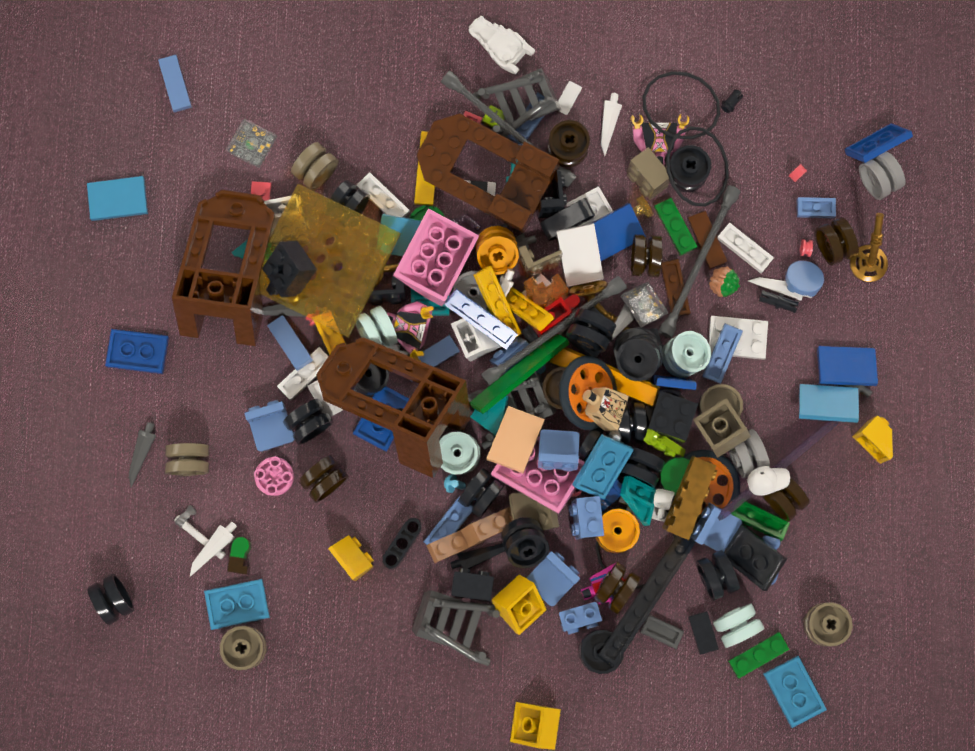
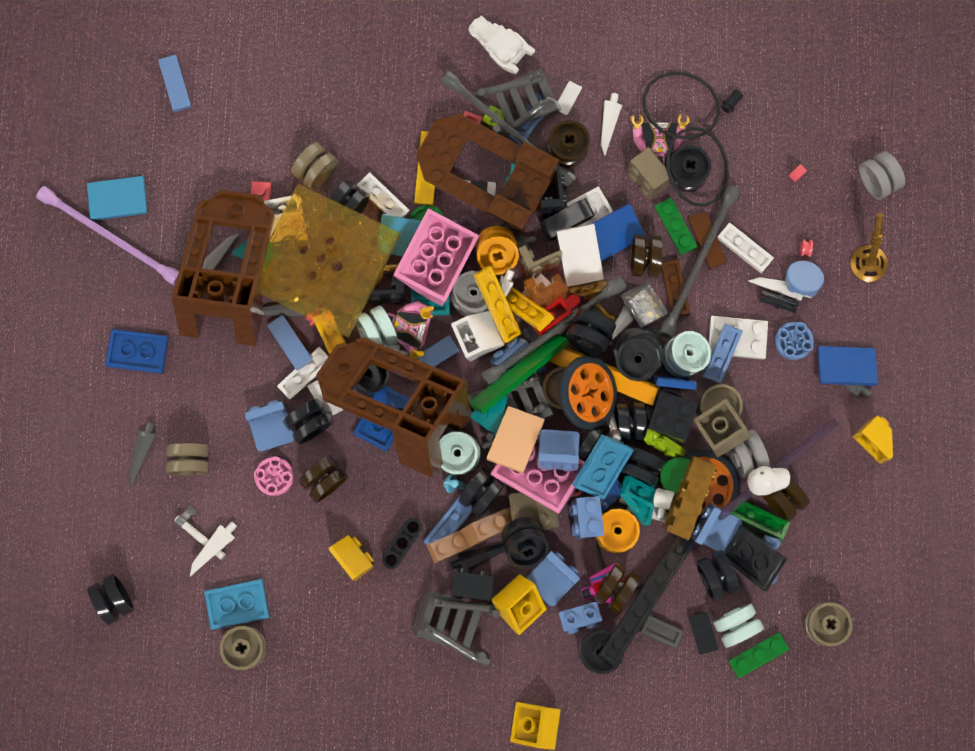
clear tile [226,119,277,168] -> none
leg [227,537,251,575] -> none
black hinge [262,241,317,298] -> none
tile [444,289,518,349] -> none
tan torso [583,387,629,431] -> none
clear yellow tile [633,195,654,217] -> none
piece [709,266,740,297] -> none
dark azure tile [763,656,827,728] -> none
medium blue plate [797,197,836,218] -> none
dark azure tile [799,384,859,423] -> none
dark brown wheel [815,217,859,266] -> none
blue tile [844,123,913,163] -> none
none -> lavender hose [36,186,179,286]
none -> light grey bar [202,233,240,270]
none -> medium blue tile [774,322,814,360]

